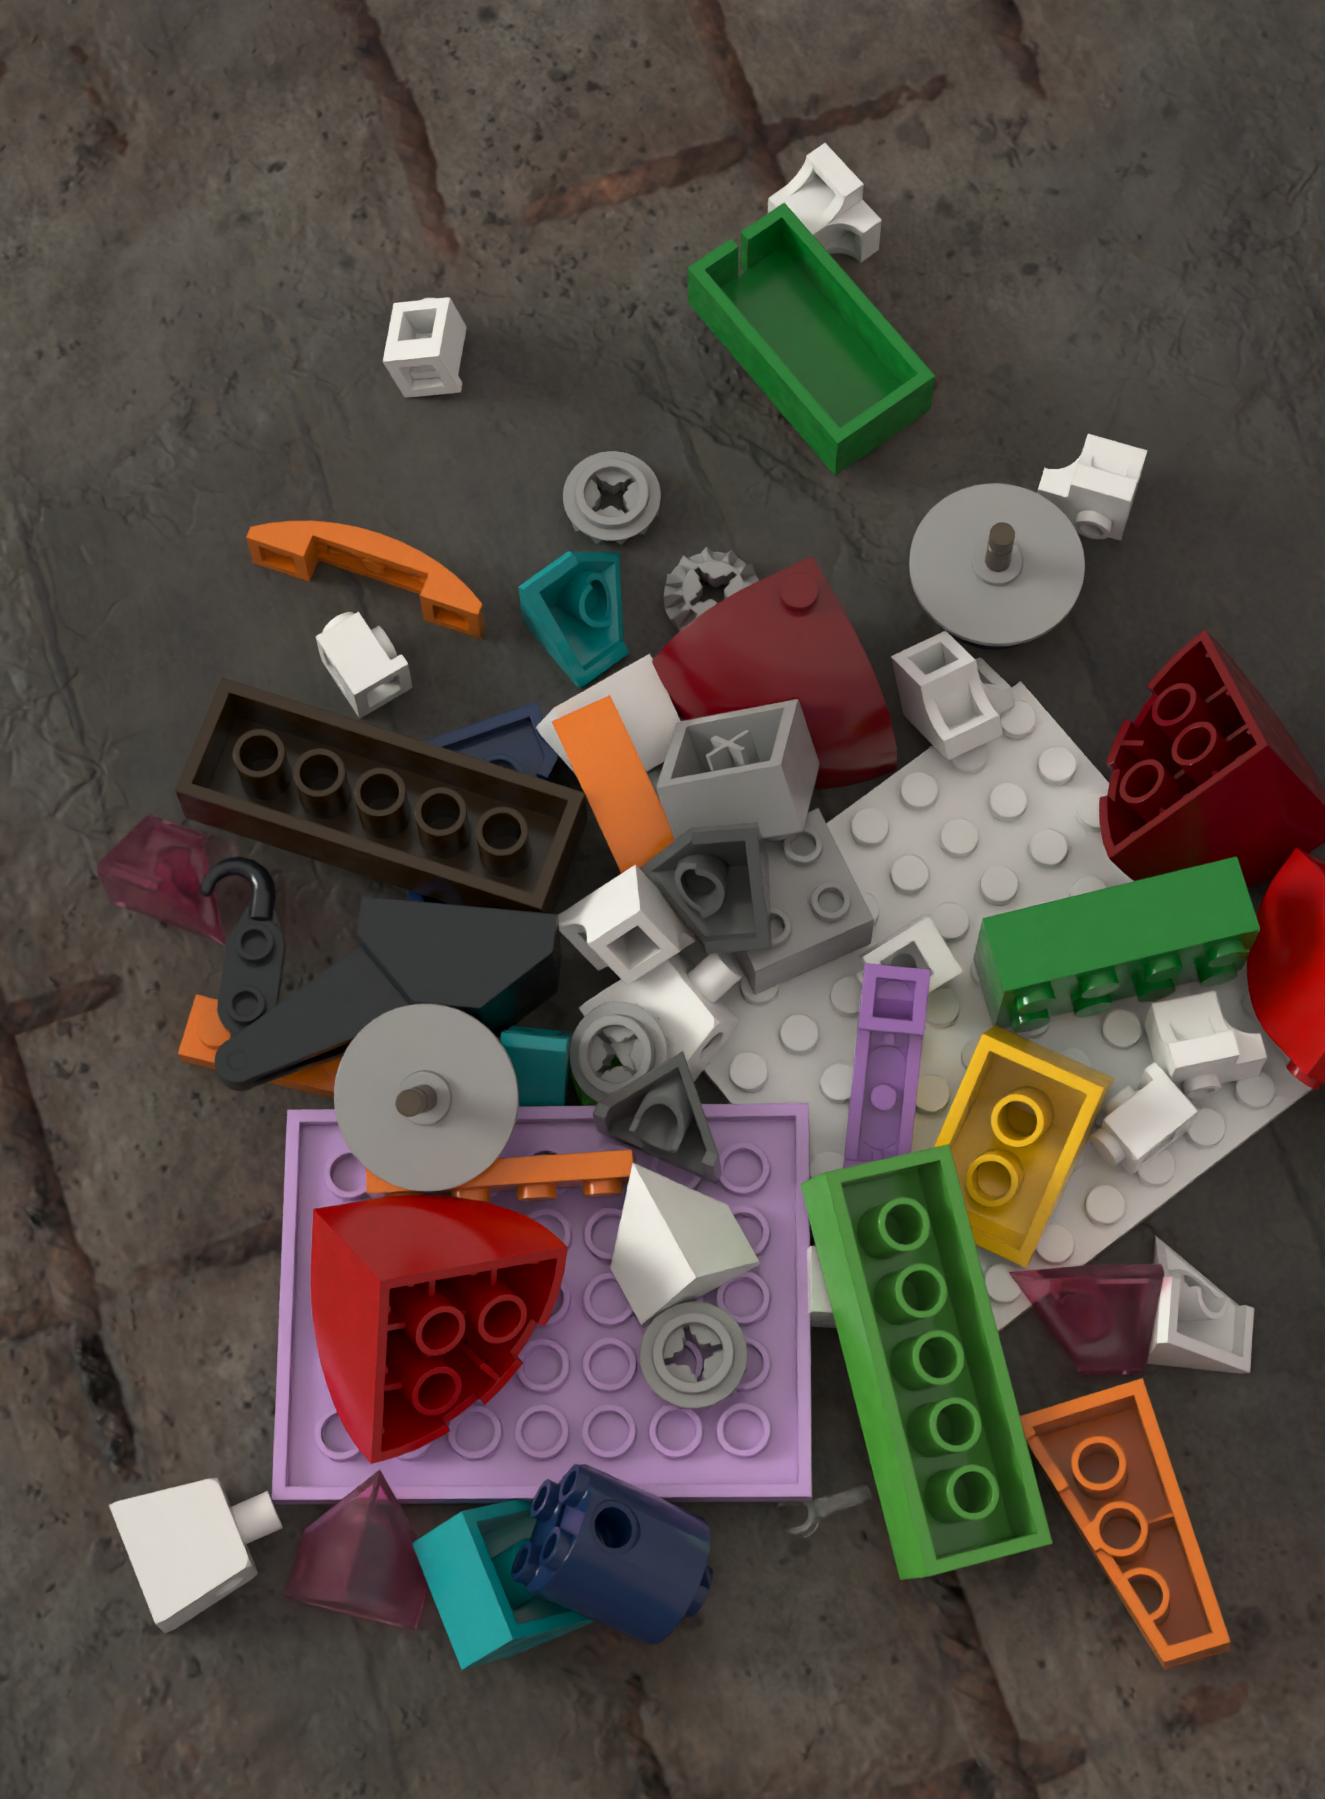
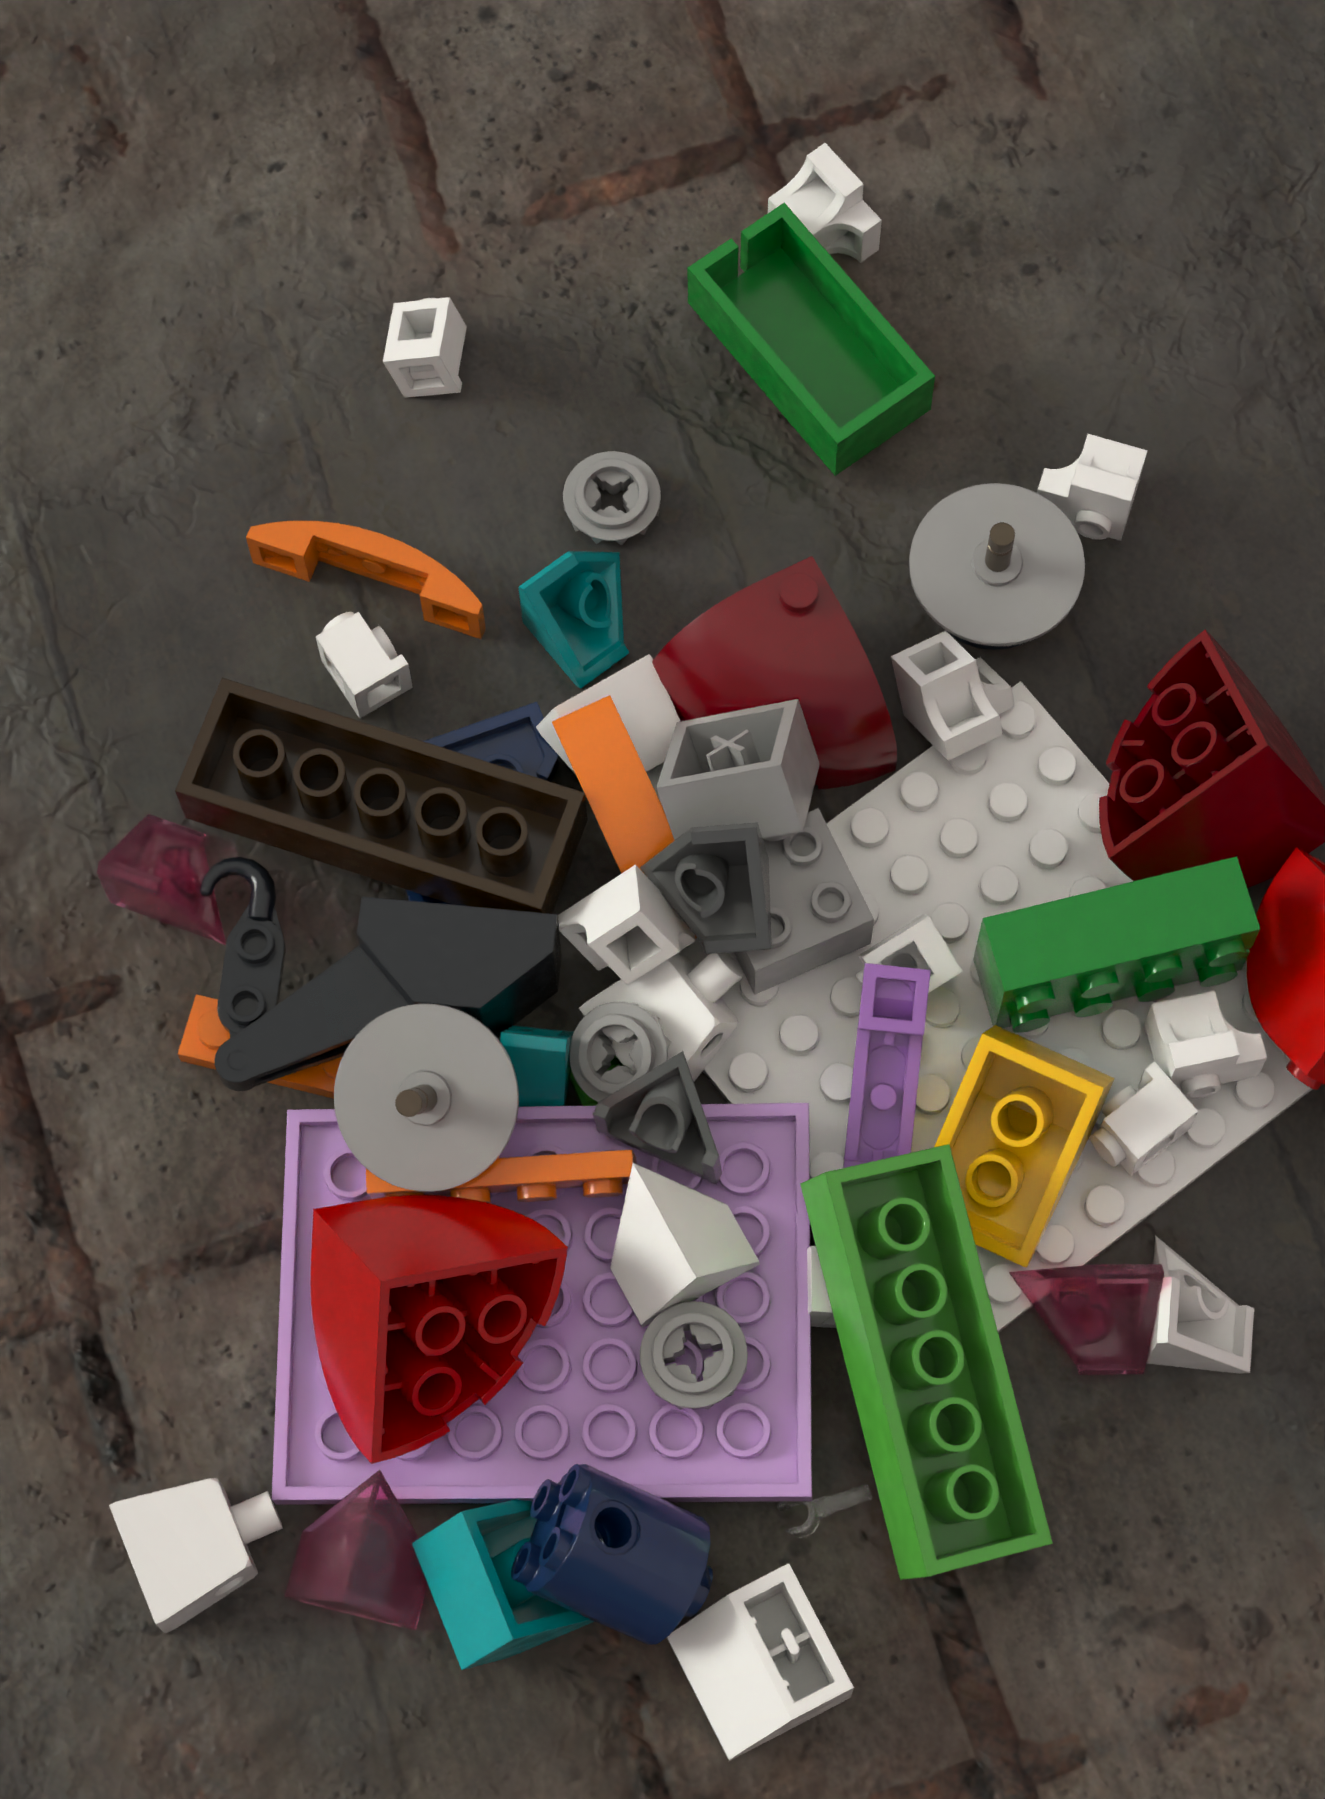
light grey gear [664,547,759,631] -> none
orange wedge [1020,1378,1231,1671] -> none
none -> white slope [667,1563,854,1761]

